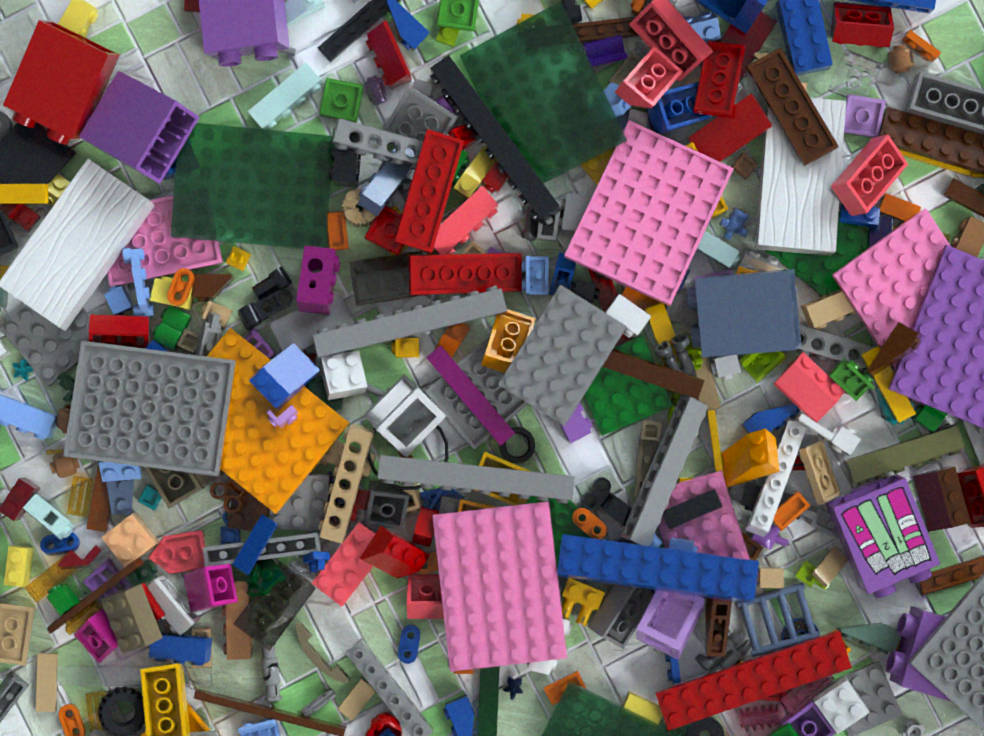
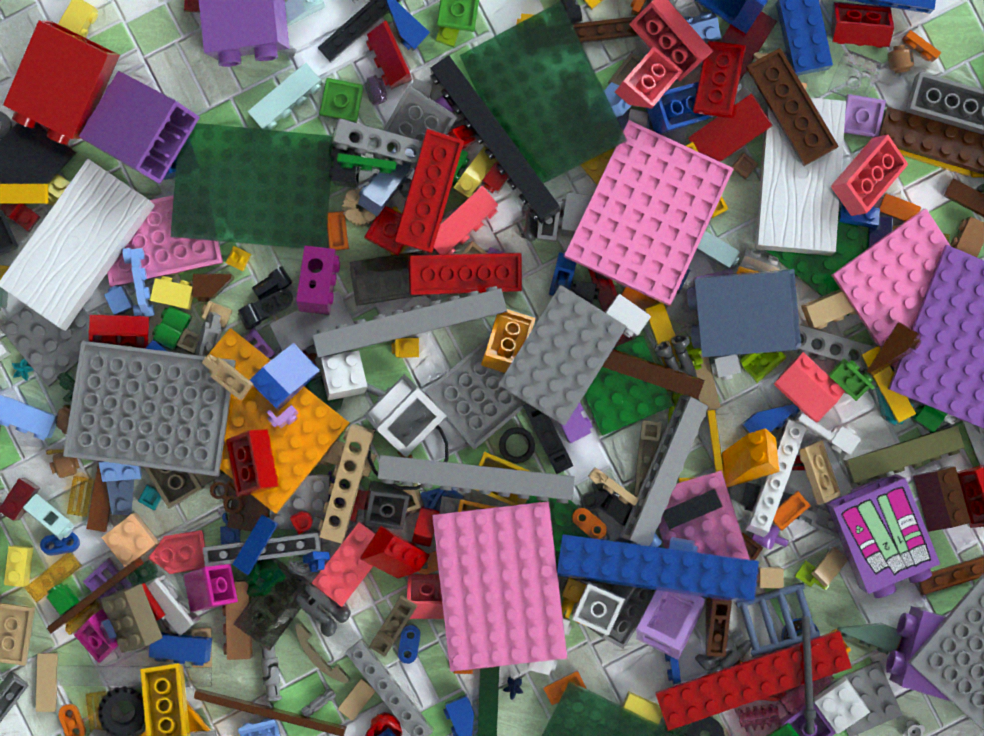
dark red slope [57,545,102,570] -> none
orange plate [167,268,195,306] -> none
magenta tile [426,345,516,446] -> none
orange slope [435,323,471,358] -> none
light blue bracket [522,256,549,295] -> none
dark purple panel [584,35,628,67] -> none
medium blue piece [720,207,750,240] -> none
none -> dark blue tile [100,619,117,644]
none -> tan hinge [202,354,253,400]
none -> red slope [226,429,279,497]
none -> red tile [290,511,313,535]
none -> dark grey piece [295,585,351,637]
none -> green plate [337,153,397,174]
none -> dark tan slope [369,595,418,657]
none -> black slope [523,403,574,474]
none -> white brick [572,581,625,636]
none -> tan hinge [588,467,638,506]
none -> dark grey bar [802,616,816,734]

